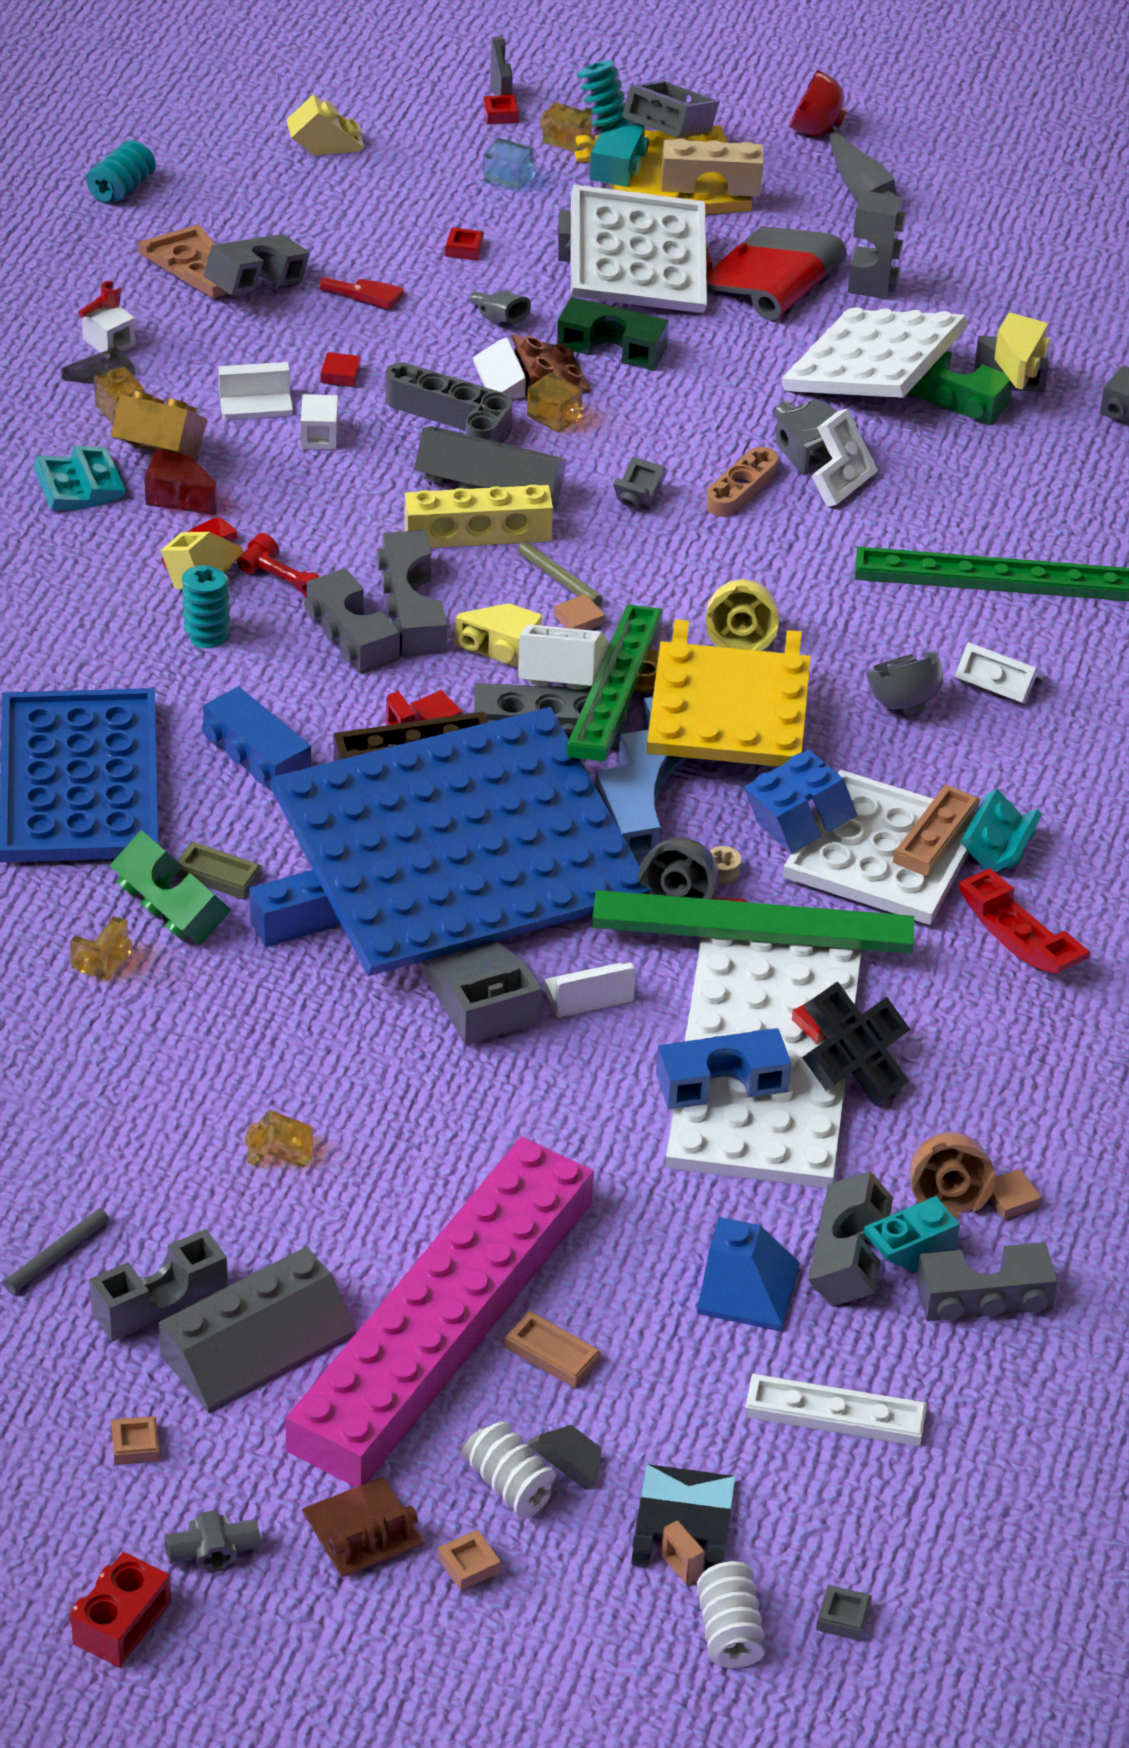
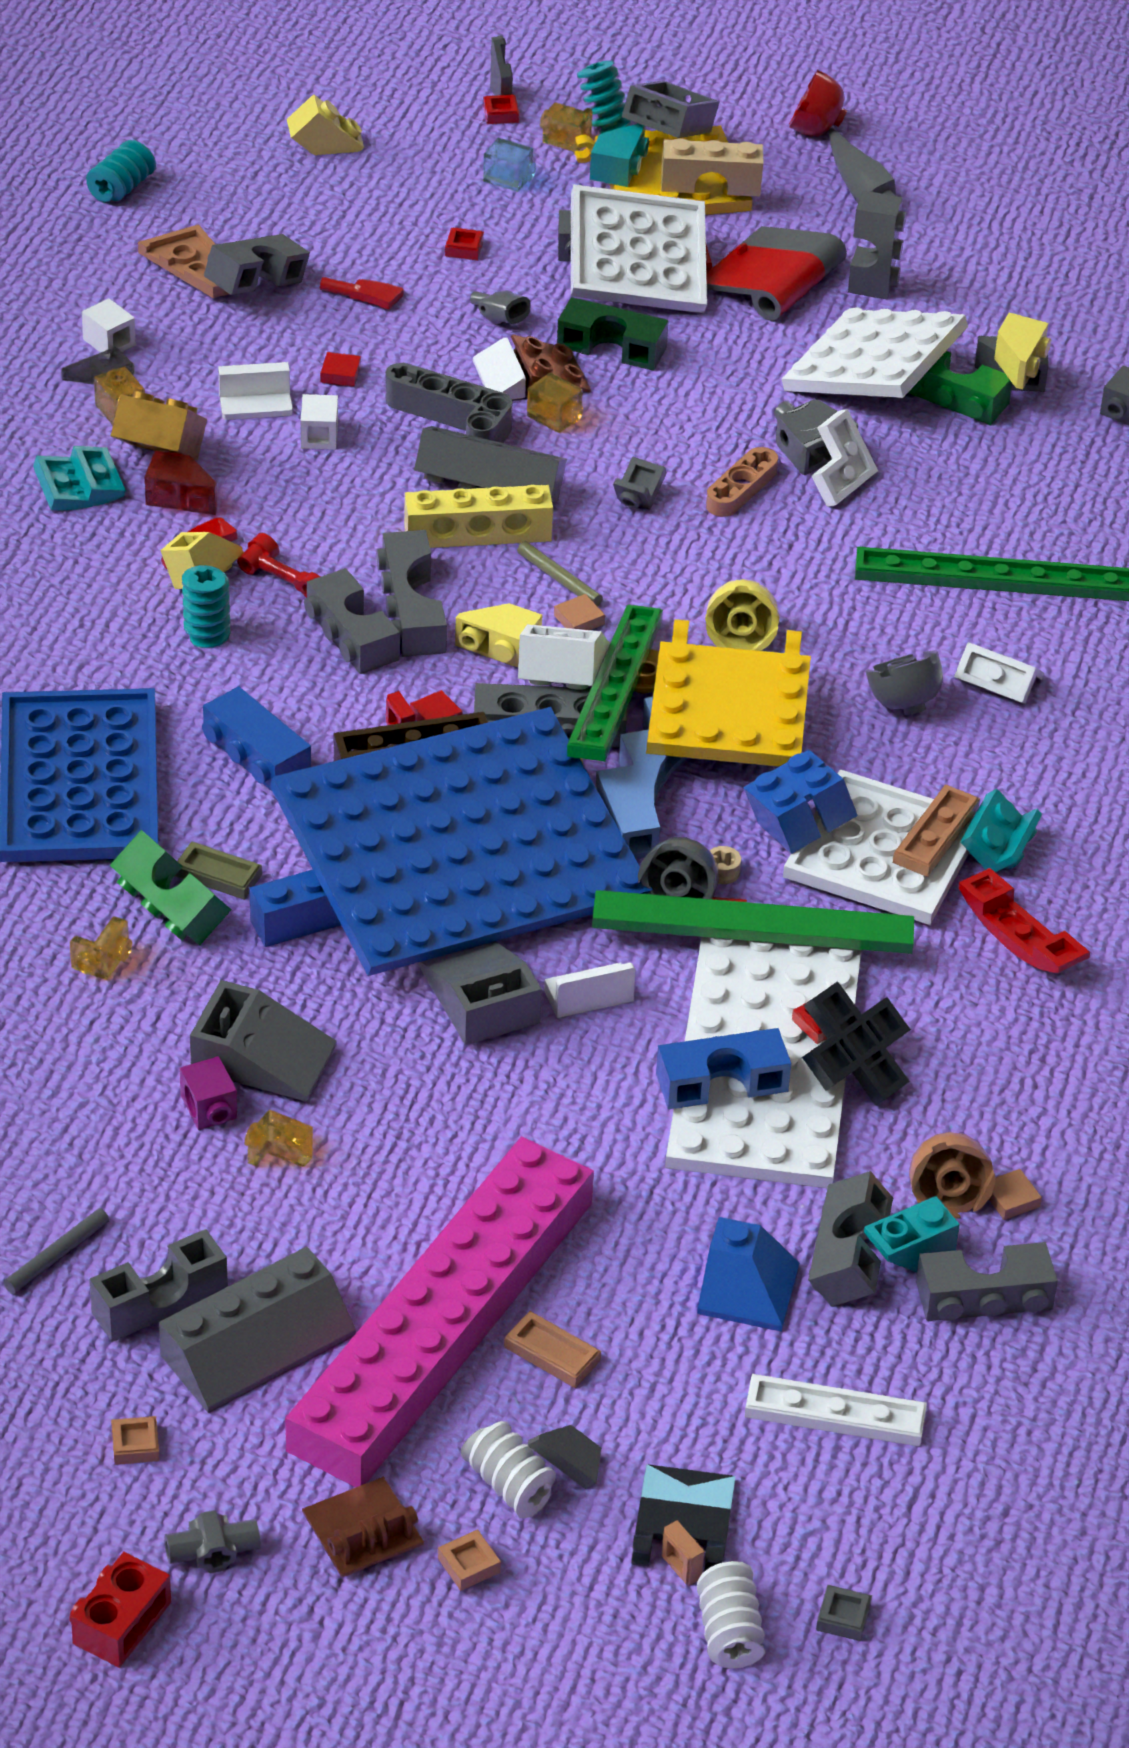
red hand [78,281,122,318] -> none
none -> magenta brick [180,1056,237,1130]
none -> dark grey slope [190,980,337,1102]

